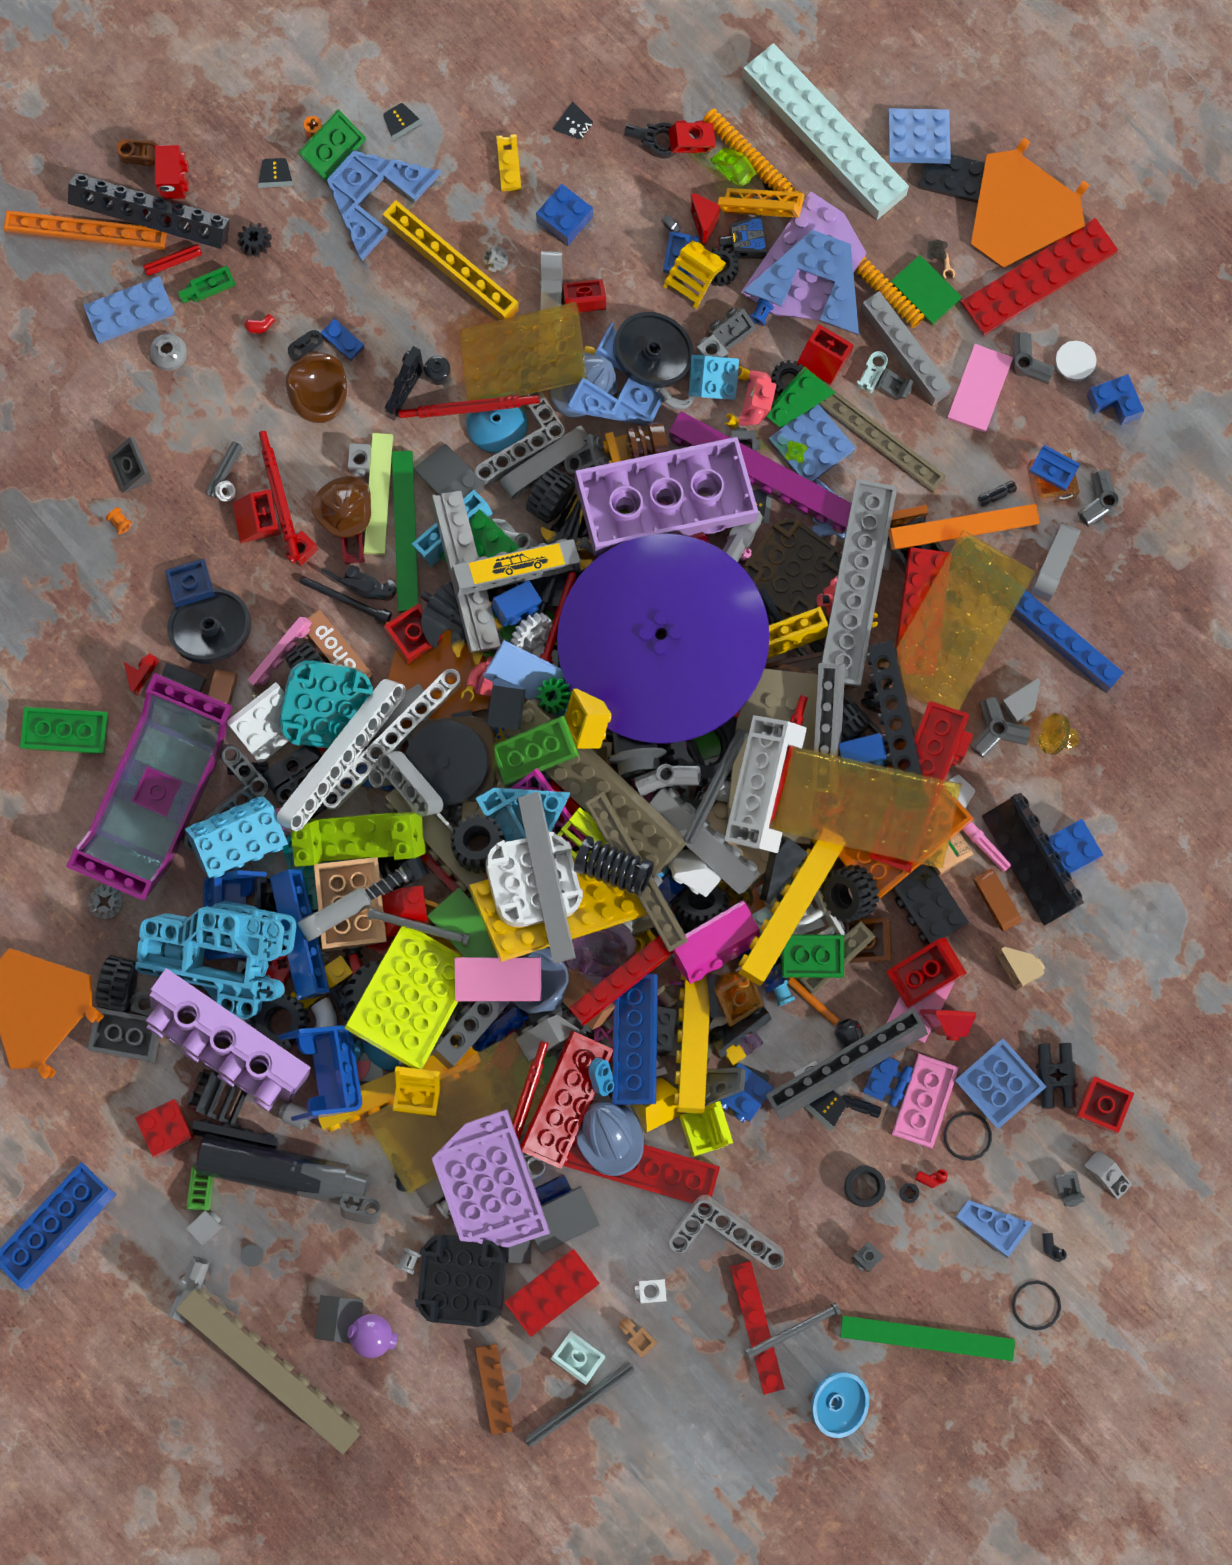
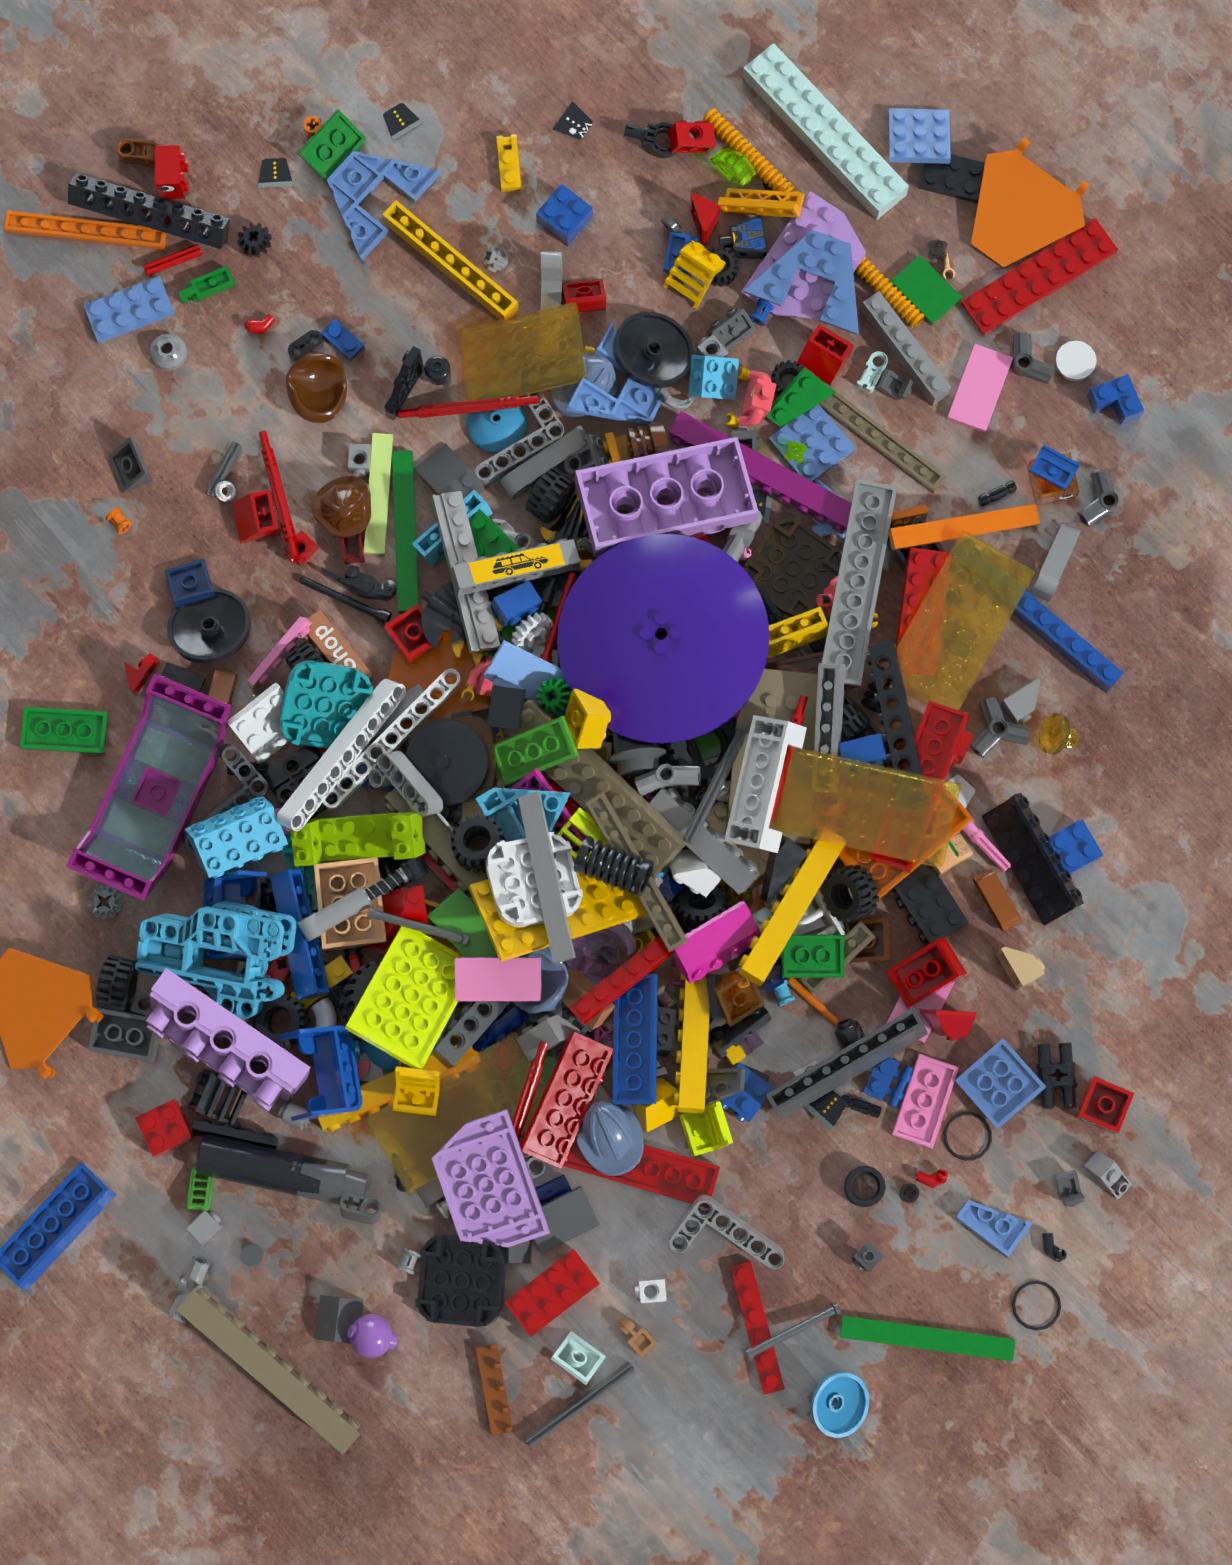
dark azure plate [589,1057,614,1096] -> none

